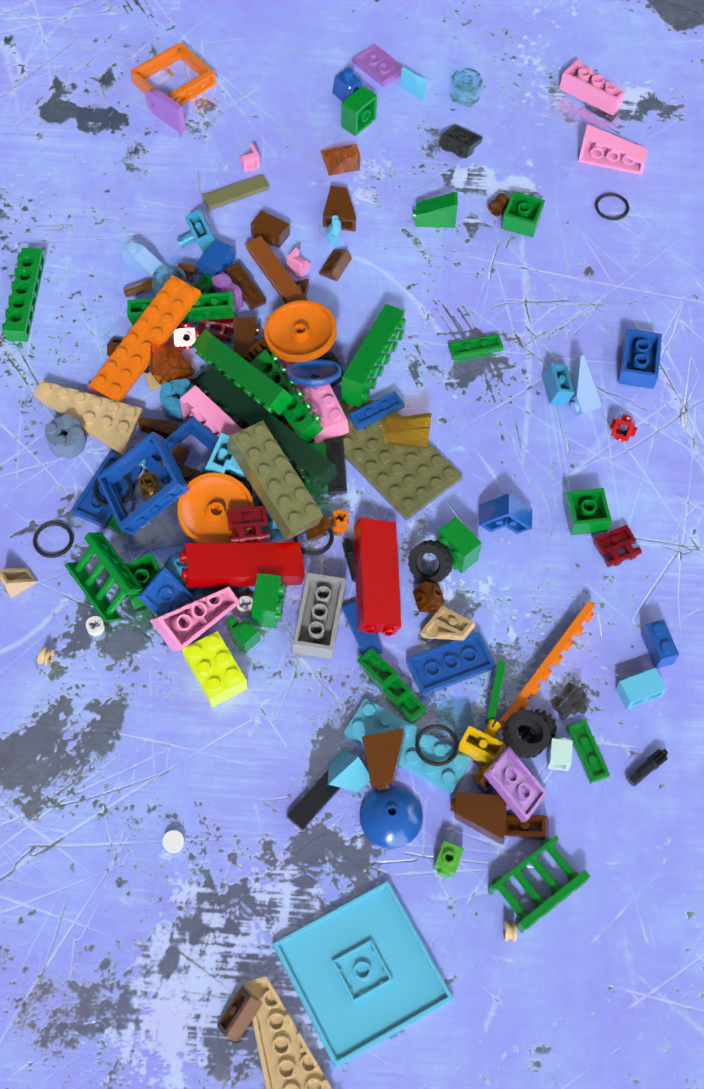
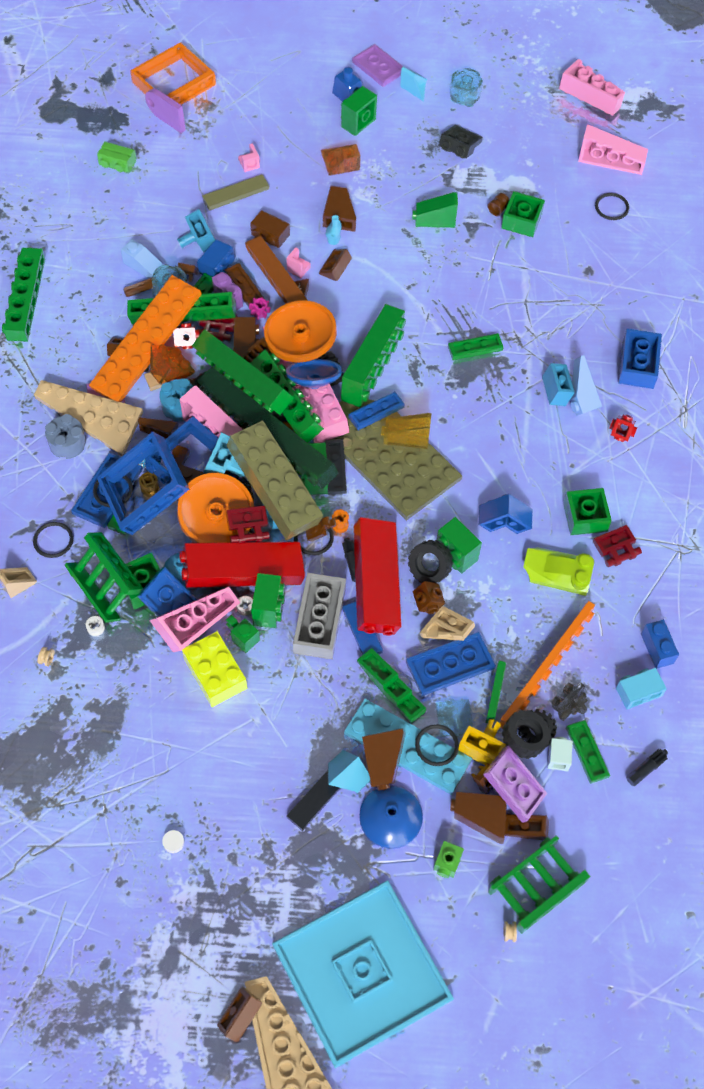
none -> bright green brick [97,141,137,173]
none -> dark pink gear [249,297,271,320]
none -> lime slope [523,547,594,596]

